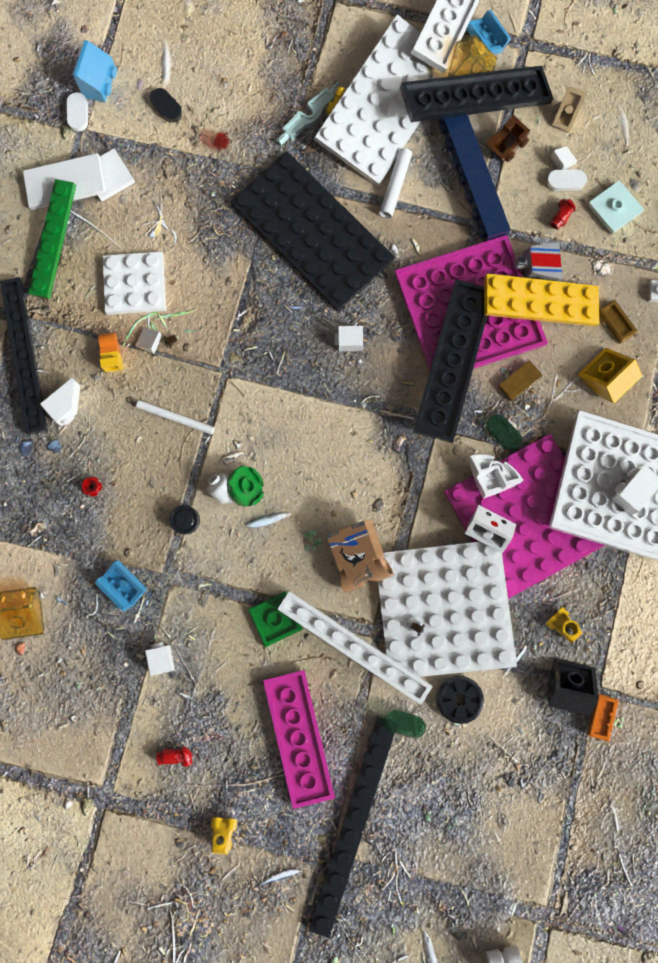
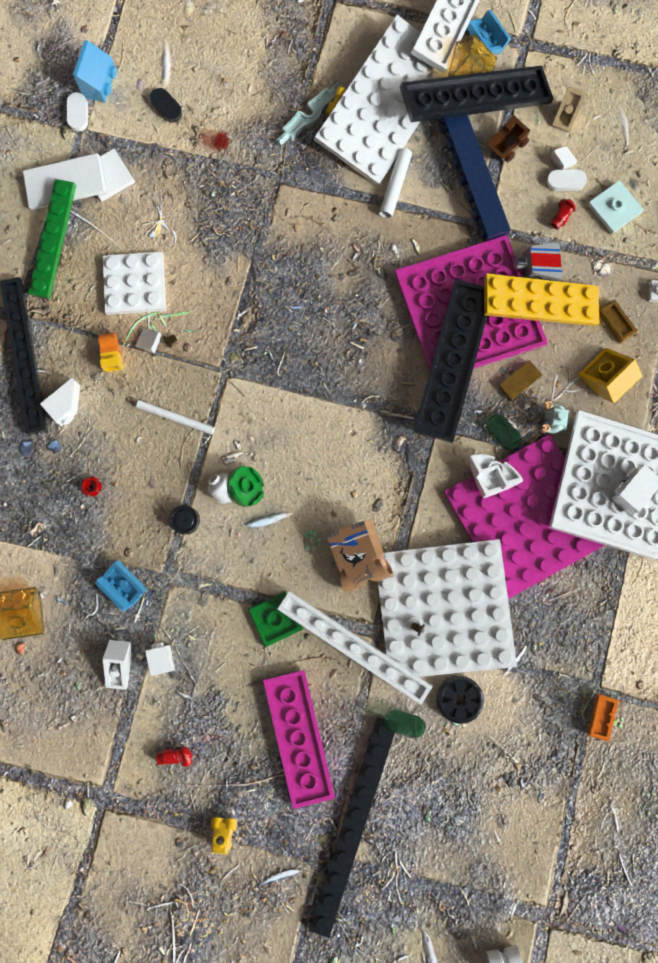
black plate [230,151,395,312] -> none
white brick [334,326,363,352] -> none
white brick [465,505,516,553] -> none
yellow plate [545,607,582,644] -> none
black slope [547,658,599,716] -> none
none -> white slope [103,640,132,690]
none -> light aqua piece [541,401,569,434]

